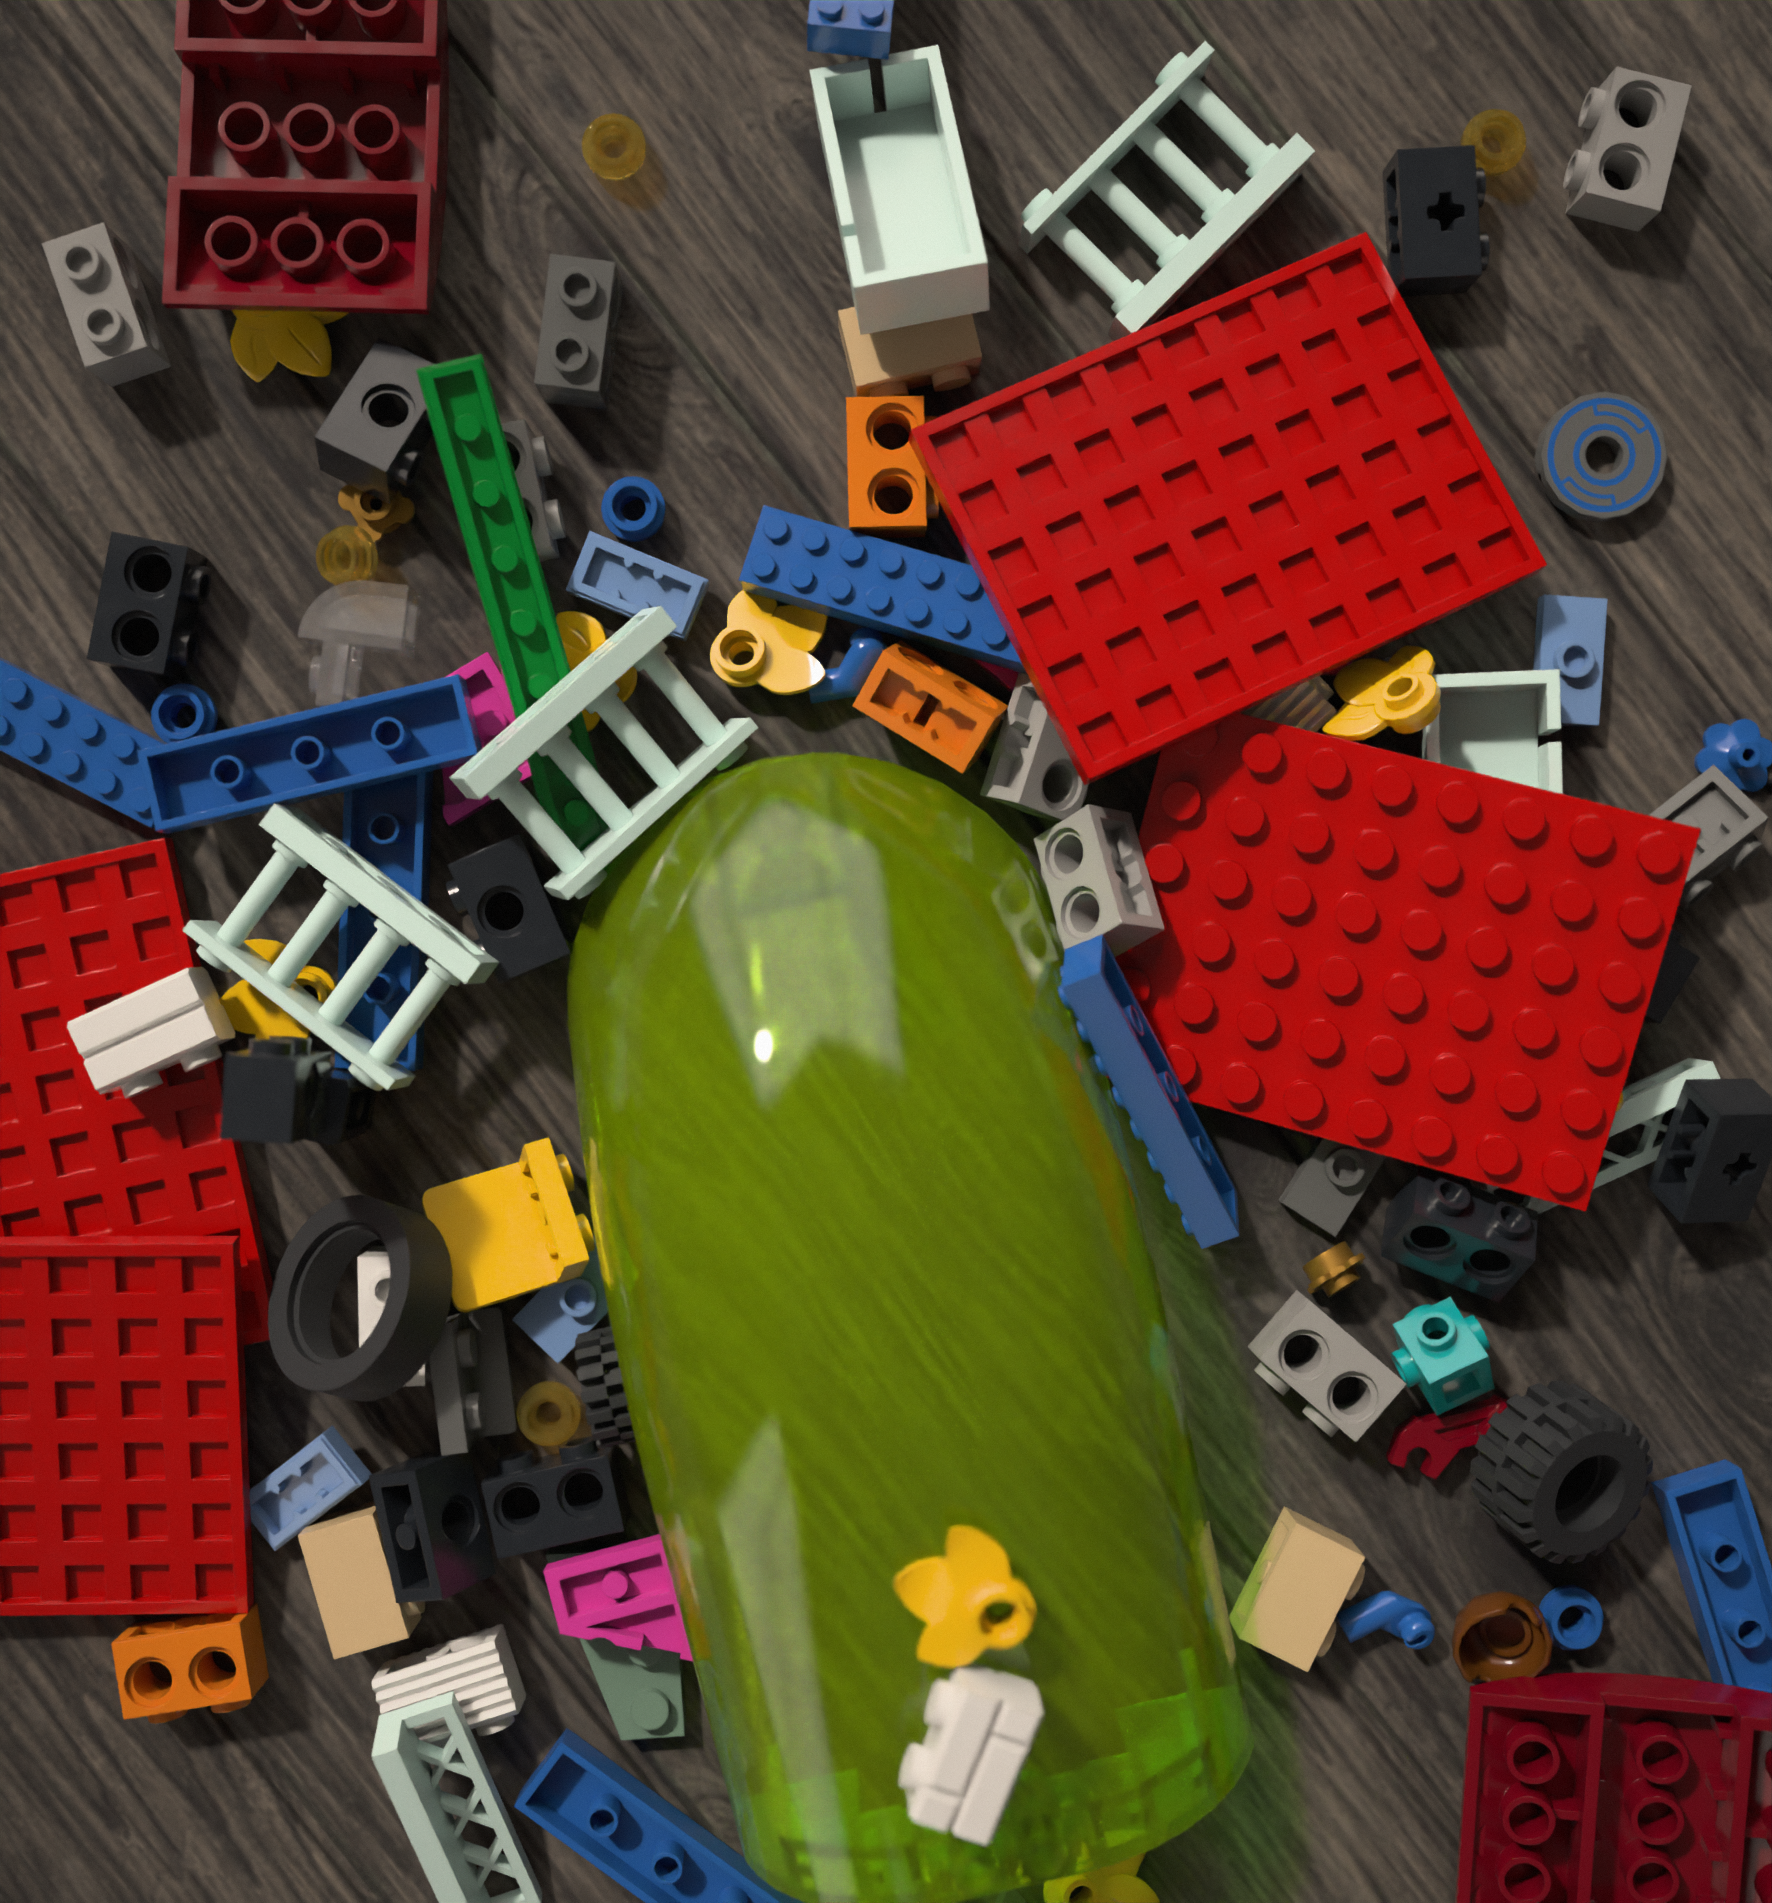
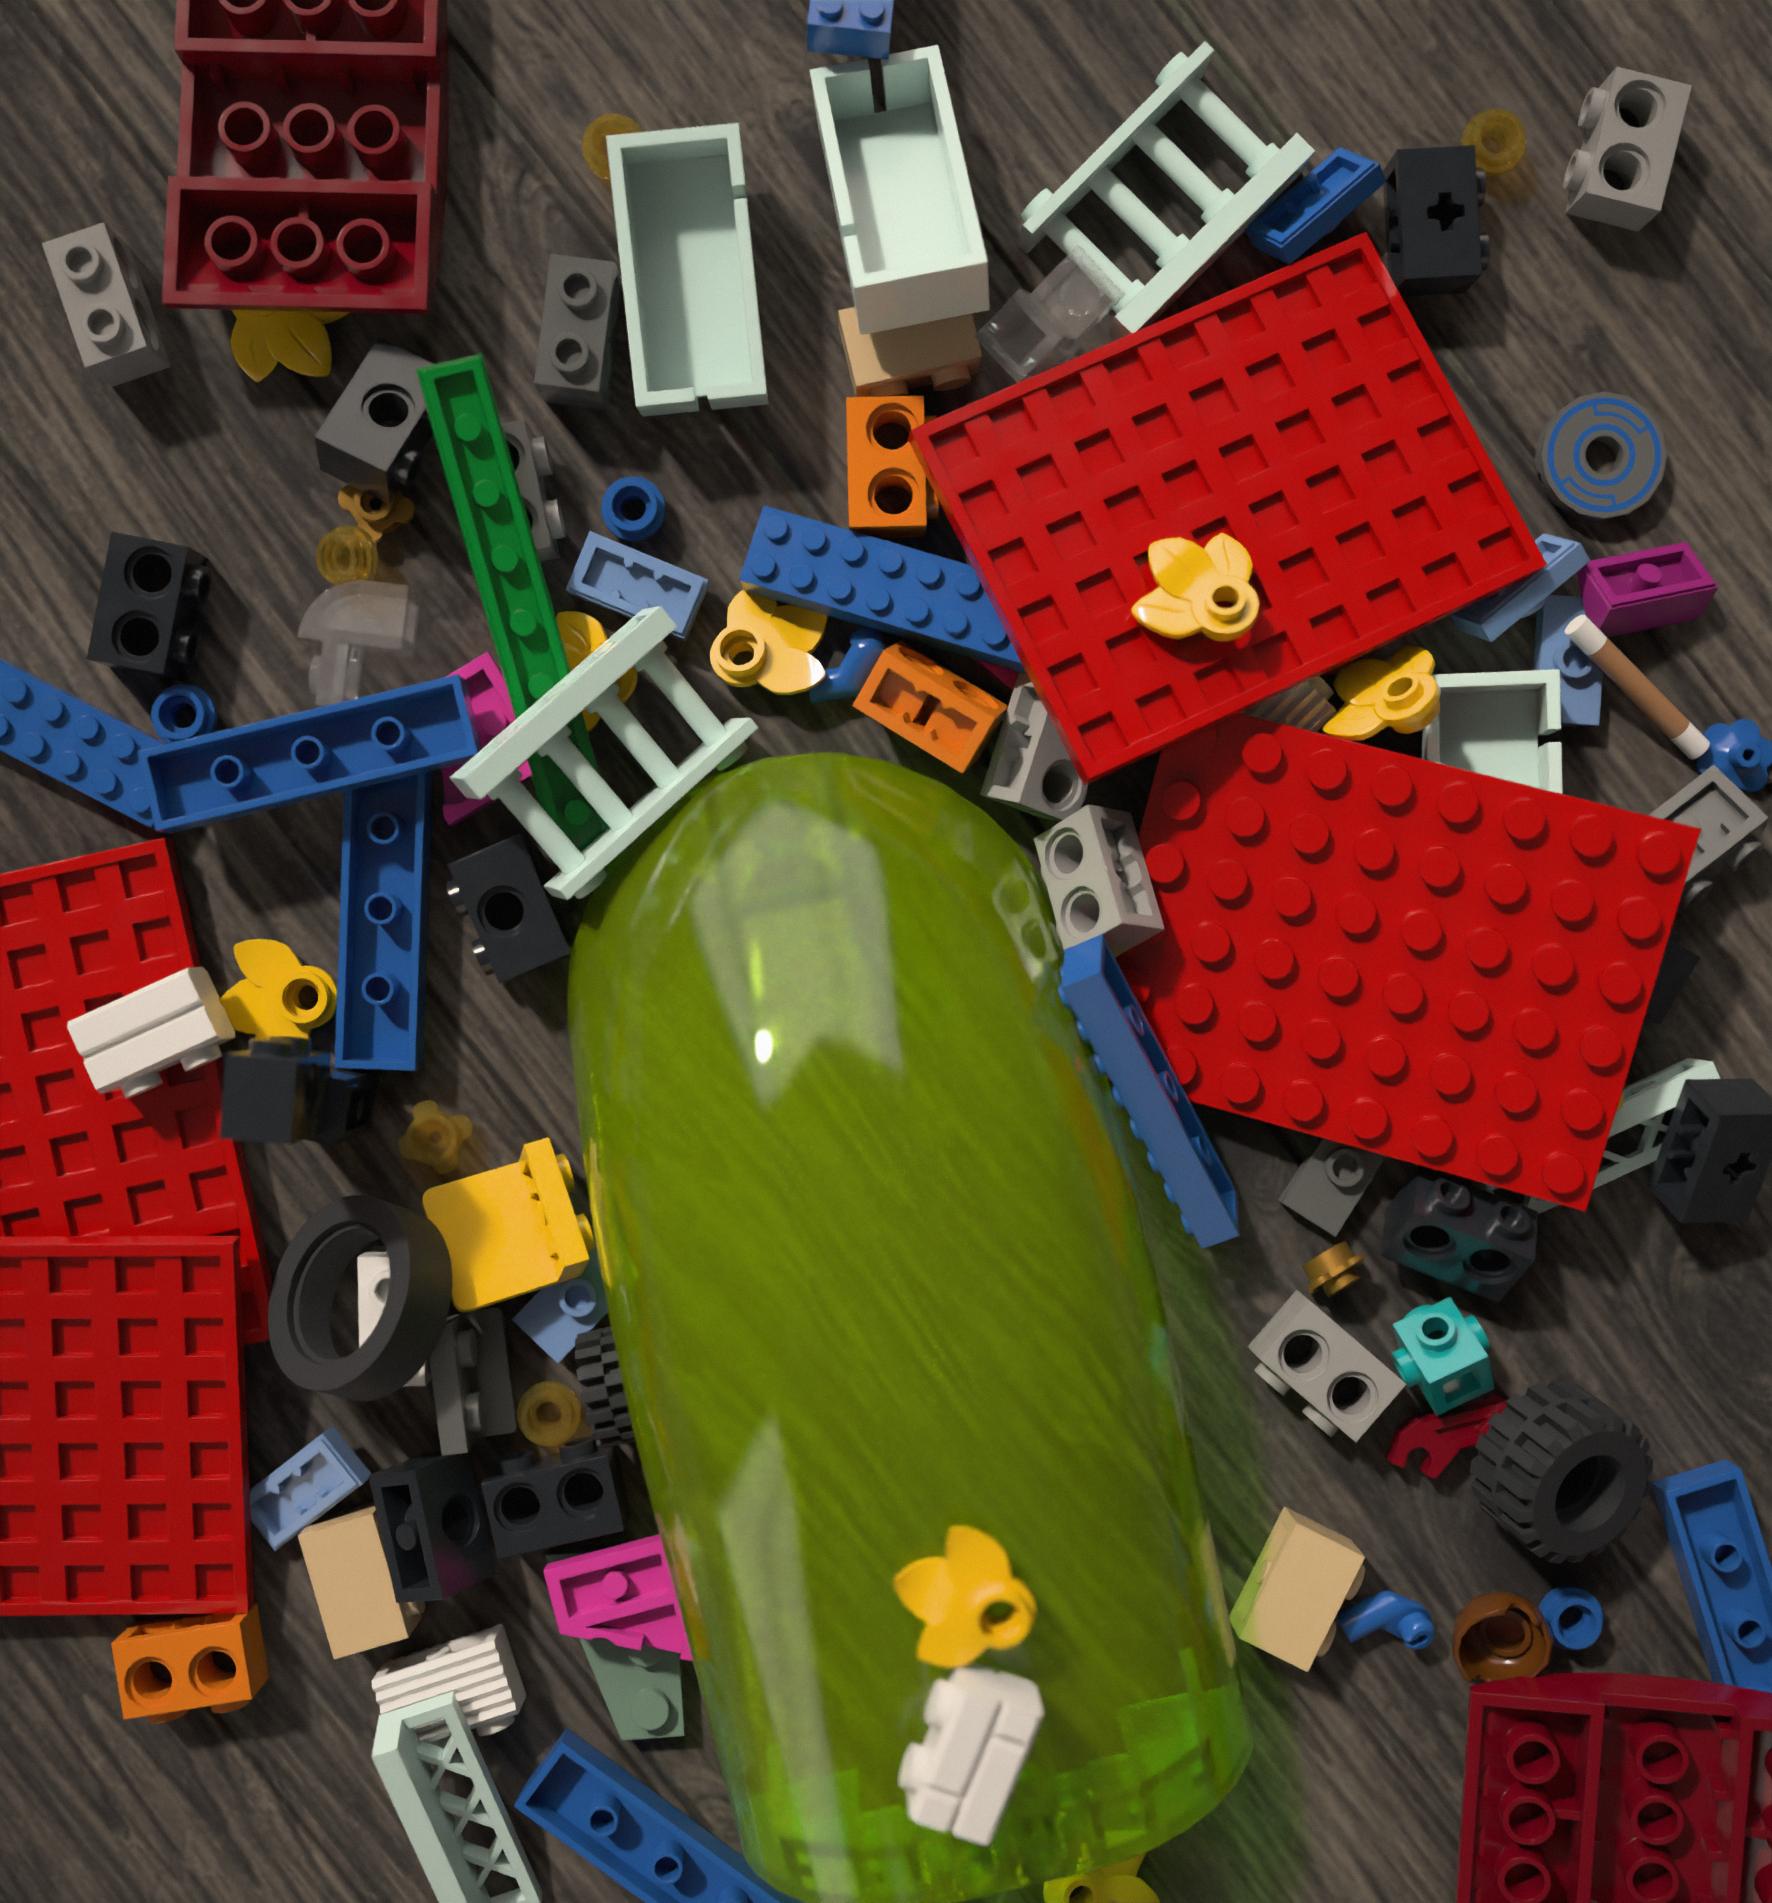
light aqua fence [182,804,499,1091] -> none
none -> clear yellow plate [399,1100,473,1174]
none -> light aqua piece [606,123,769,417]
none -> clear brick [974,245,1126,383]
none -> yellow plate [1132,533,1259,641]
none -> blue plate [1245,147,1387,265]
none -> medium blue plate [1450,533,1590,642]
none -> medium nougat bar [1565,615,1710,759]
none -> magenta slope [1576,542,1719,638]

